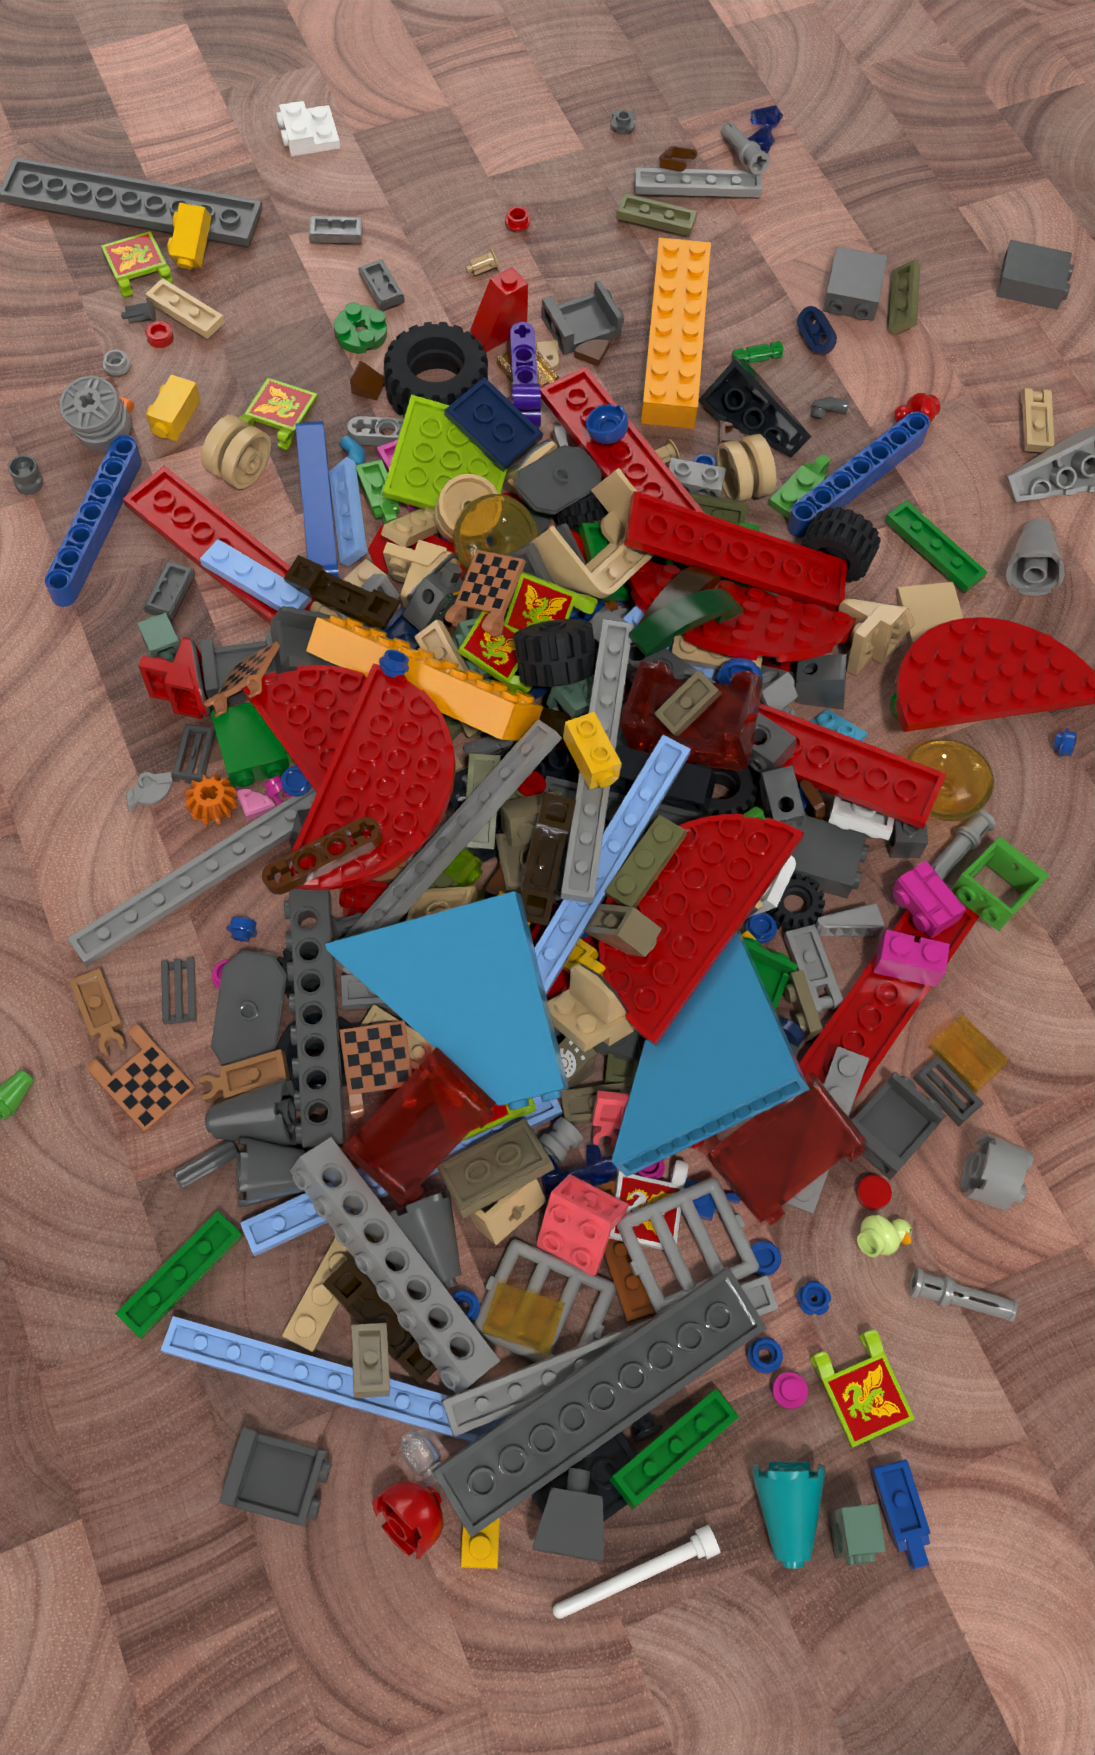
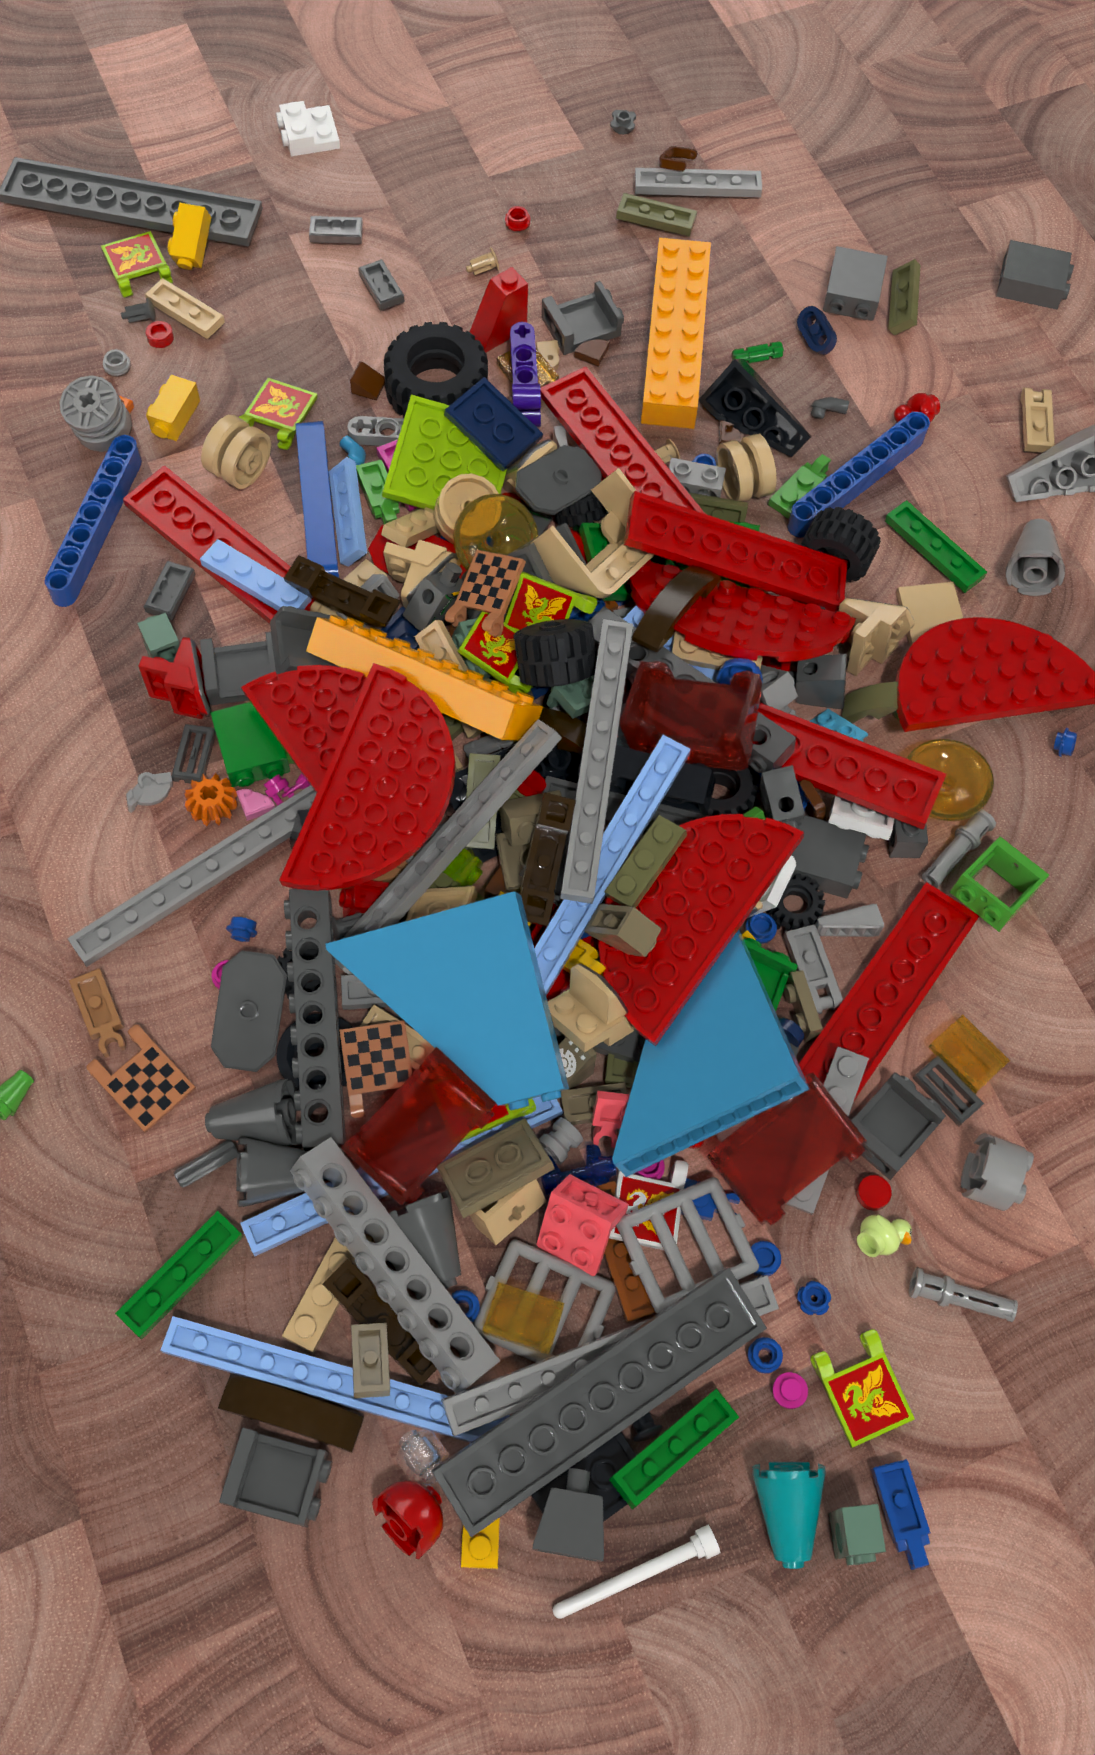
dark grey wheel [8,455,43,495] -> none
dark grey tile [161,958,197,1025] -> none
medium nougat plate [198,1049,290,1103] -> none
nougat flag [204,641,280,718] -> none
reddish brown beam [262,817,383,895] -> none
blue plate [281,766,311,797] -> none
green plate [334,302,387,354] -> none
blue plate [379,650,409,678] -> none
yellow brick [563,712,622,790] -> none
blue hair [585,404,629,445] -> none
dark green slope [628,589,744,657] -> none
dark tan plate [654,669,722,737] -> none
light grey pin [721,122,770,175] -> none
clear blue piece [747,105,783,153] -> none
dark pink piece [873,930,950,987] -> none
dark pink brick [892,861,966,938] -> none
none -> dark brown slope [218,1373,364,1453]
none -> olive slope [842,681,898,724]

